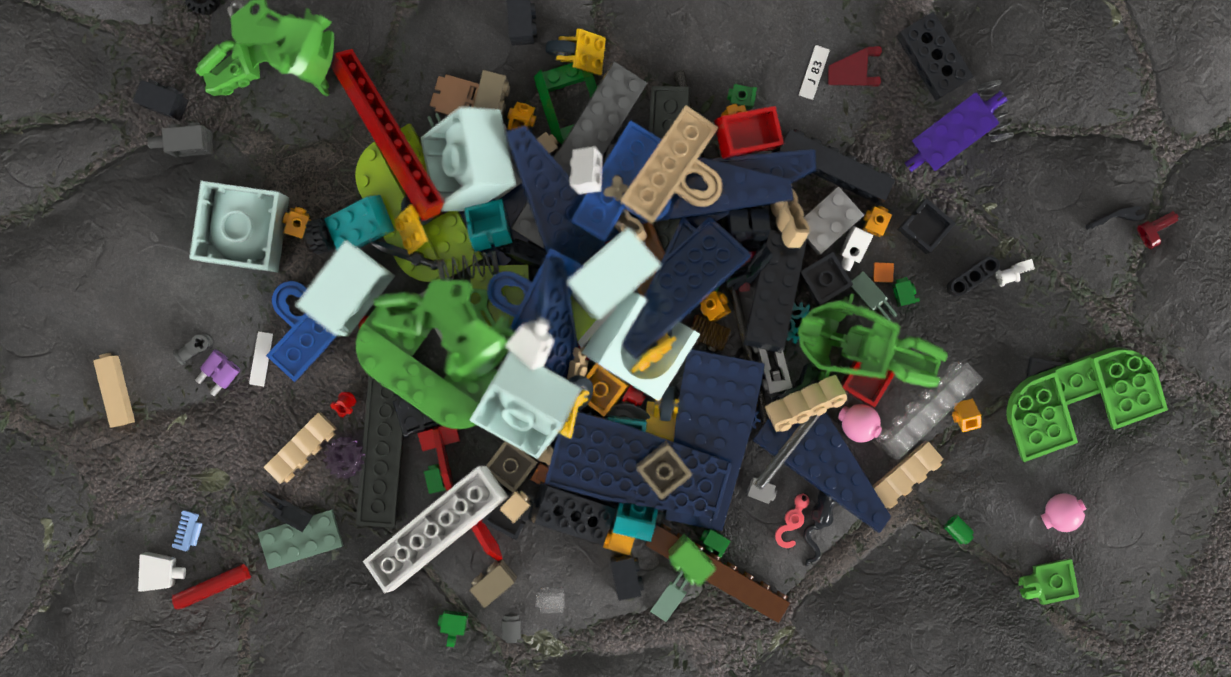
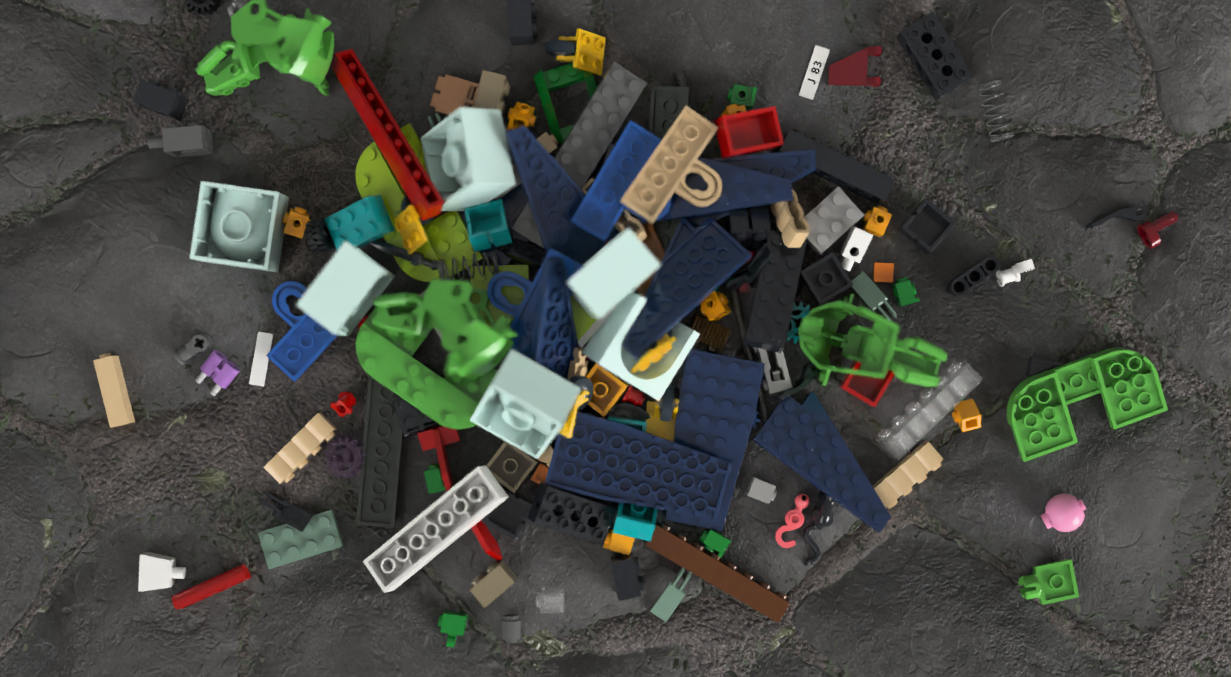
light blue piece [172,510,203,551] -> none
tan brick [500,491,531,522] -> none
white torso [505,318,553,370] -> none
white brick [569,147,602,194] -> none
dark tan piece [604,176,628,201] -> none
dark tan brick [636,441,692,499] -> none
bright green brick [668,534,716,586] -> none
dark grey axle [754,415,821,490] -> none
tan brick [765,375,847,432] -> none
bright pink brick [838,404,882,442] -> none
dark purple brick [904,90,1008,172] -> none
green brick [943,514,974,545] -> none

